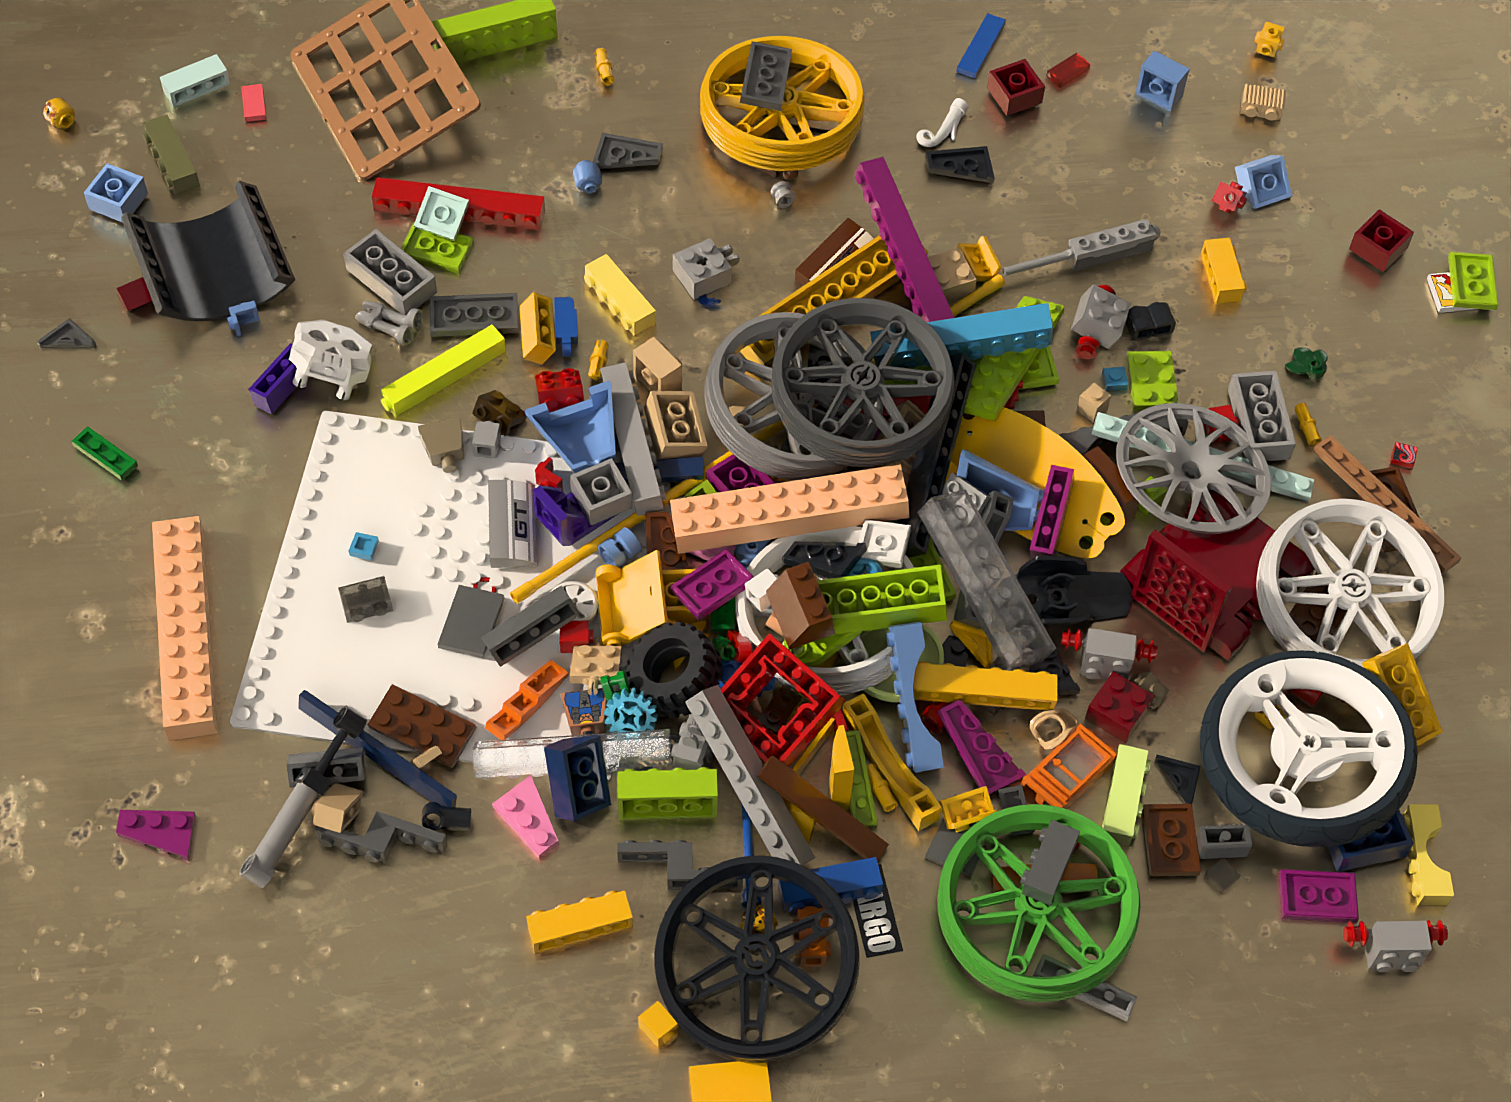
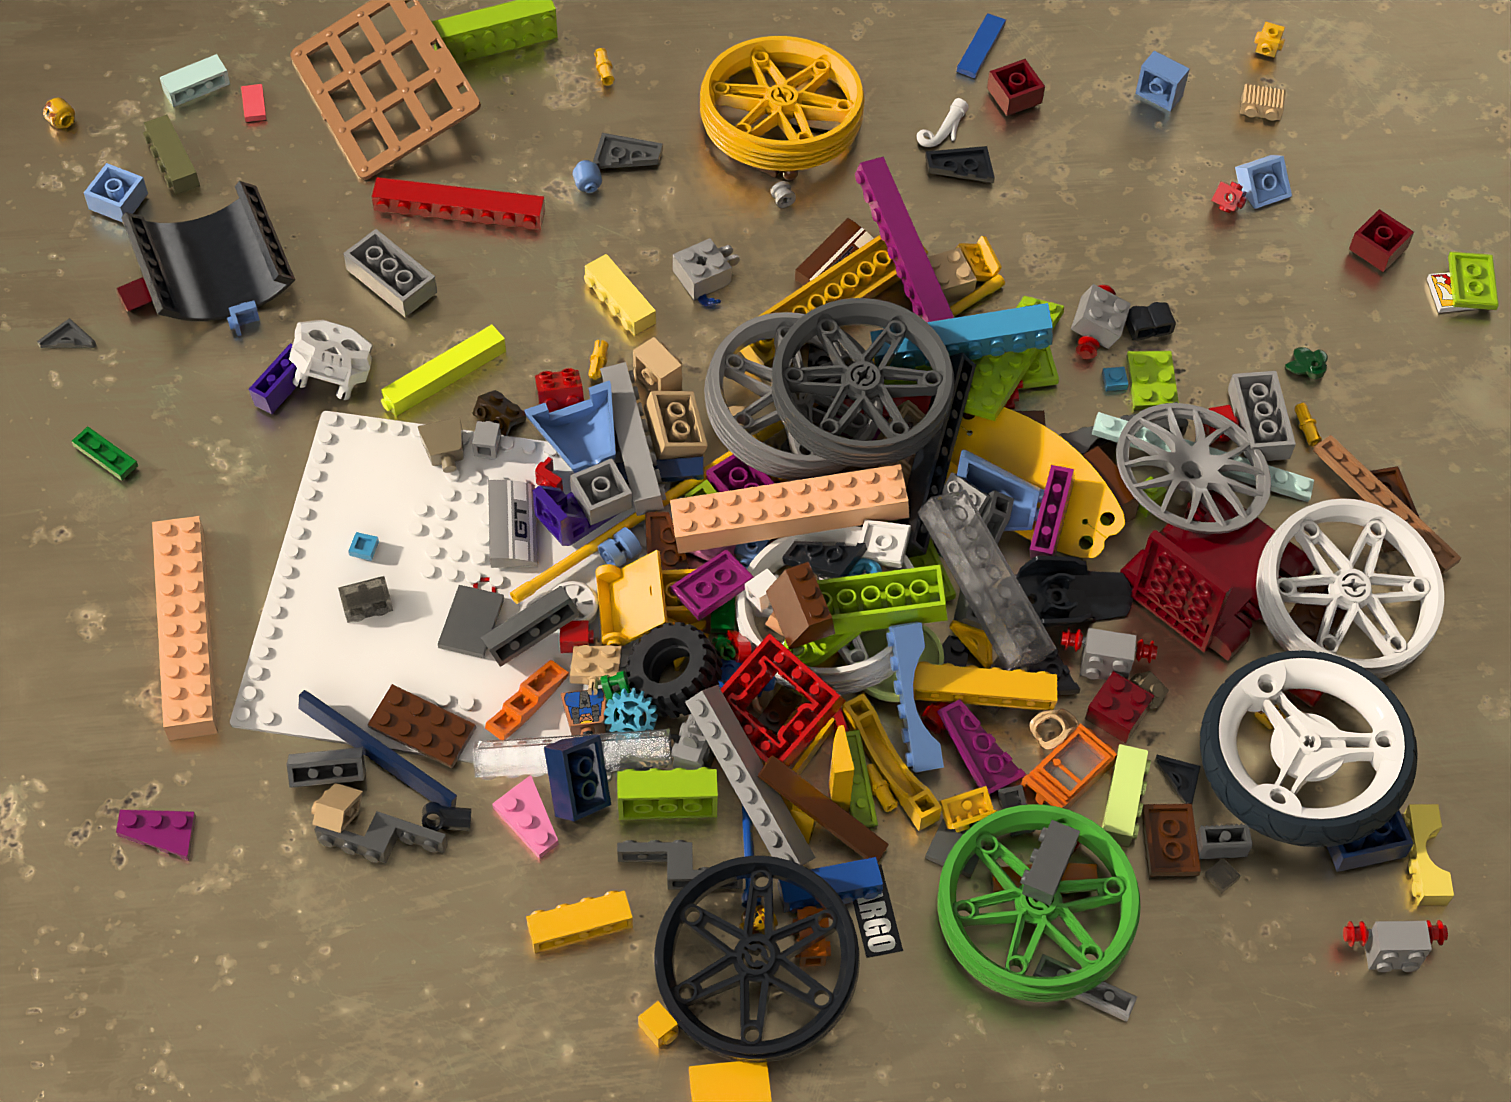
light grey piece [239,705,367,888] -> none
light grey piece [355,301,423,346] -> none
lime tile [401,222,474,274] -> none
tan tile [410,746,442,768] -> none
light aqua plate [414,186,470,242] -> none
dark grey plate [430,293,519,337] -> none
yellow brick [520,292,556,365] -> none
blue piece [554,297,578,357] -> none
dark grey plate [740,41,792,111] -> none
piece [1002,219,1161,276] -> none
clear red tile [1046,52,1090,88] -> none
tan brick [1076,383,1111,423] -> none
yellow brick [1201,238,1247,304] -> none
magenta tile [1279,869,1359,923] -> none
yellow slope [1362,643,1443,746] -> none
tile [1390,442,1418,469] -> none

